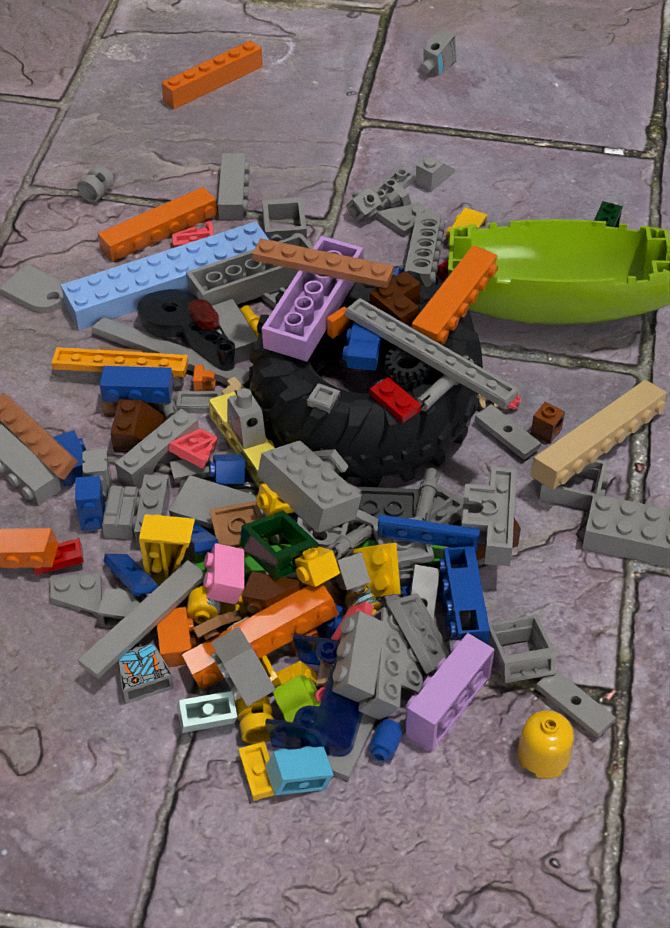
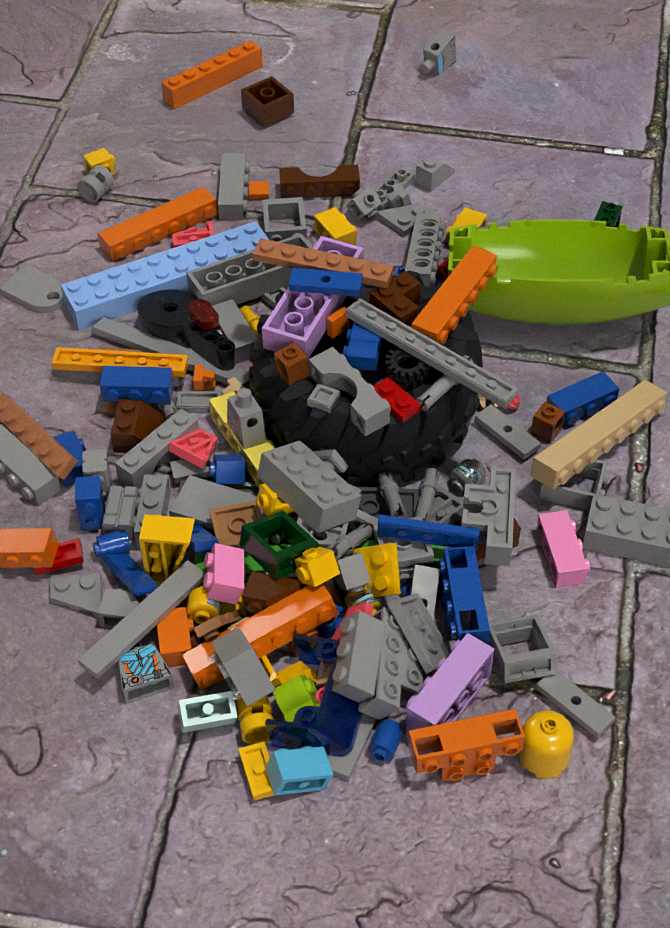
none -> yellow brick [83,148,116,175]
none -> blue brick [92,530,131,560]
none -> reddish brown brick [241,76,294,127]
none -> orange tile [249,181,269,200]
none -> dark orange brick [274,342,309,386]
none -> reddish brown arch [279,165,360,198]
none -> blue tile [288,268,363,296]
none -> light grey arch [309,347,391,436]
none -> yellow brick [314,207,358,246]
none -> light grey pin [377,472,407,518]
none -> orange piece [408,709,525,781]
none -> head [451,459,486,493]
none -> bright pink brick [536,510,590,588]
none -> blue brick [546,371,619,428]

